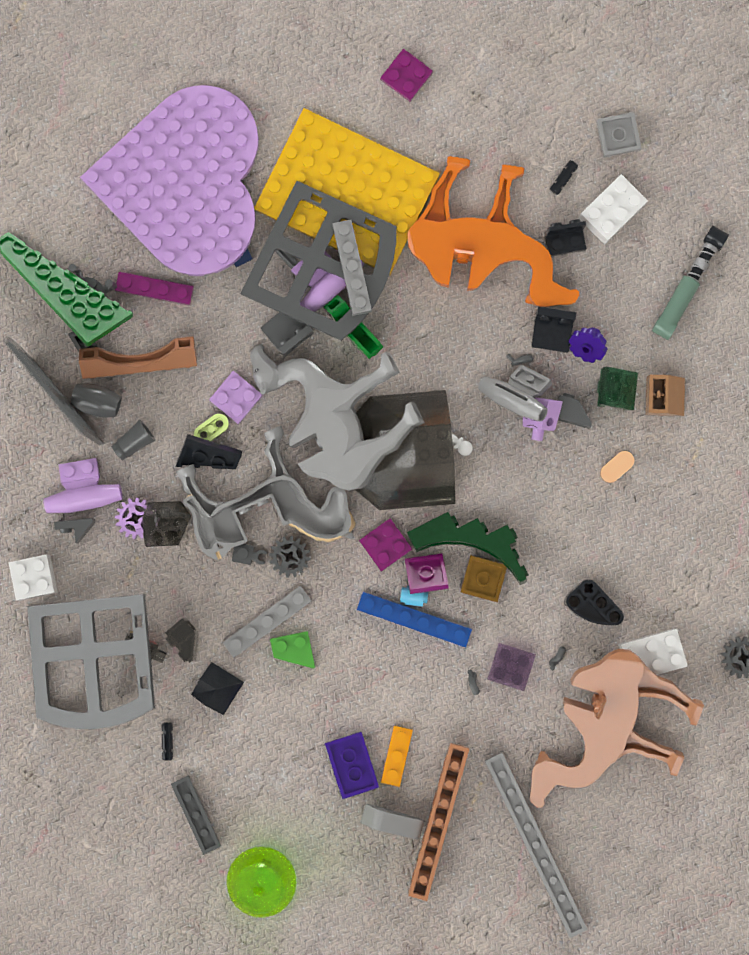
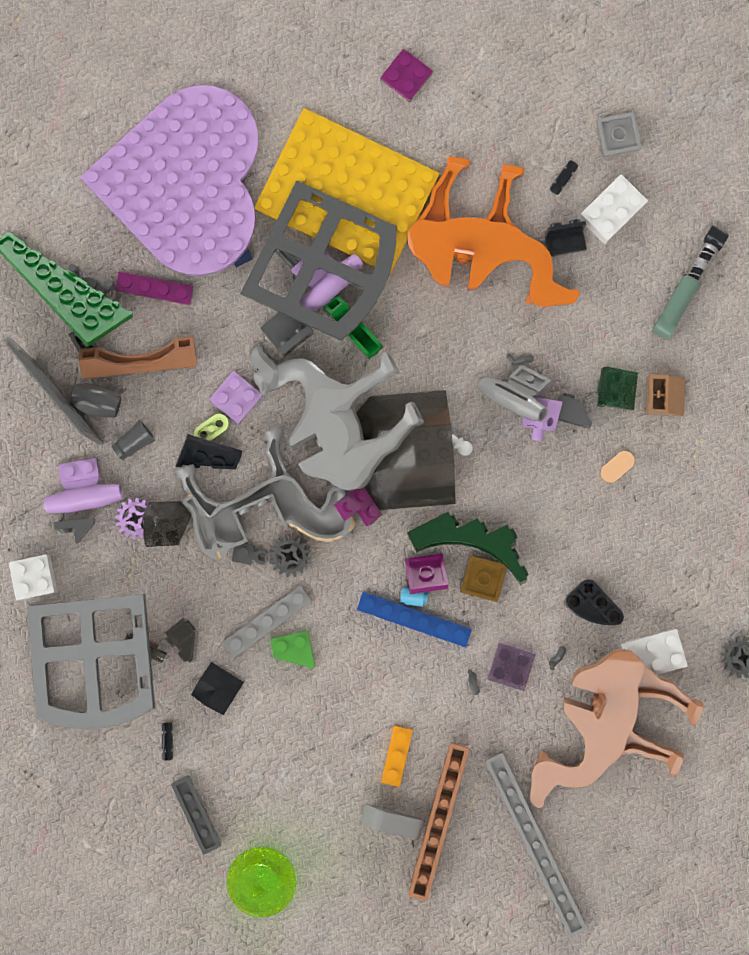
dark purple plate [325,731,379,799] -> none
light grey plate [332,220,372,316] -> none
magenta plate [359,518,412,572] -> none
black bracket [531,307,577,353] -> none
dark purple plant [569,327,608,363] -> none
none -> magenta plate [334,487,382,527]

